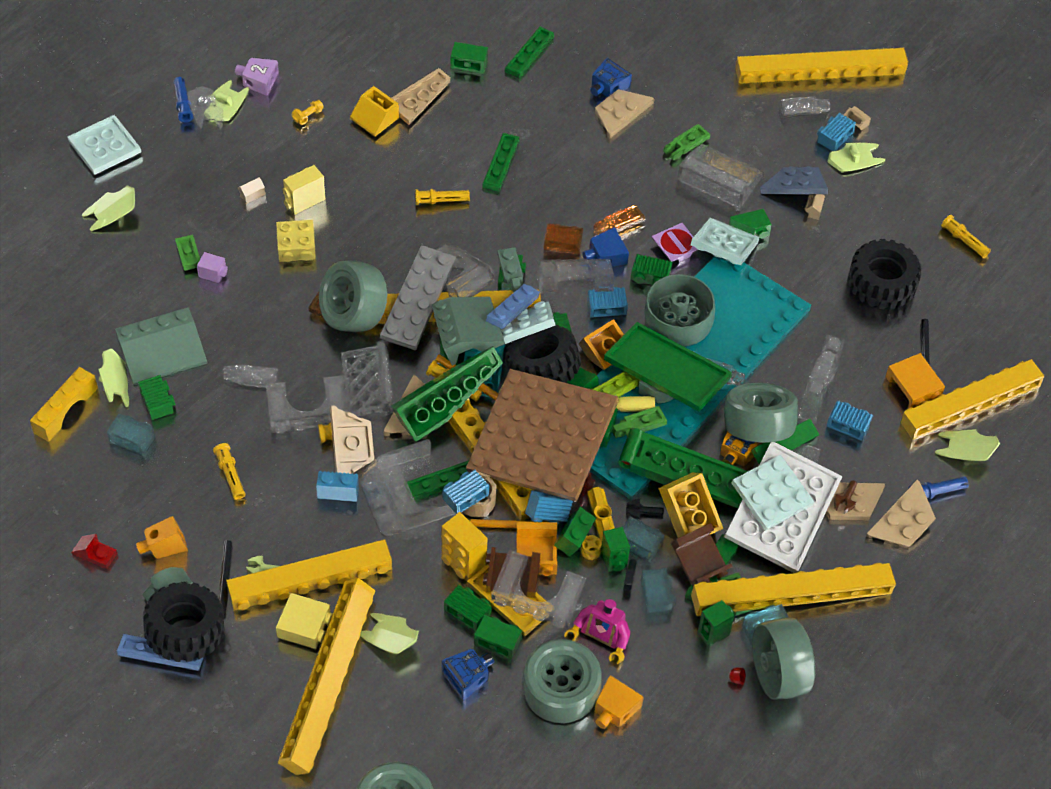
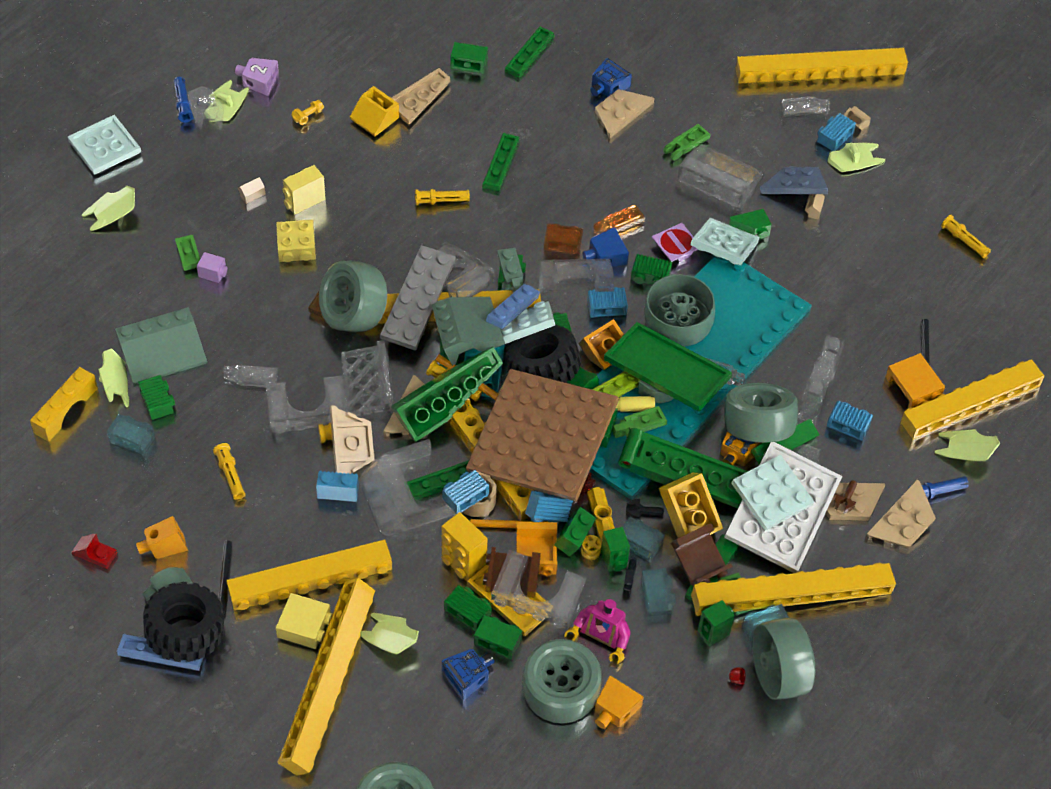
yellowish green bar [246,556,279,574] -> none
black tyre [848,239,922,309] -> none

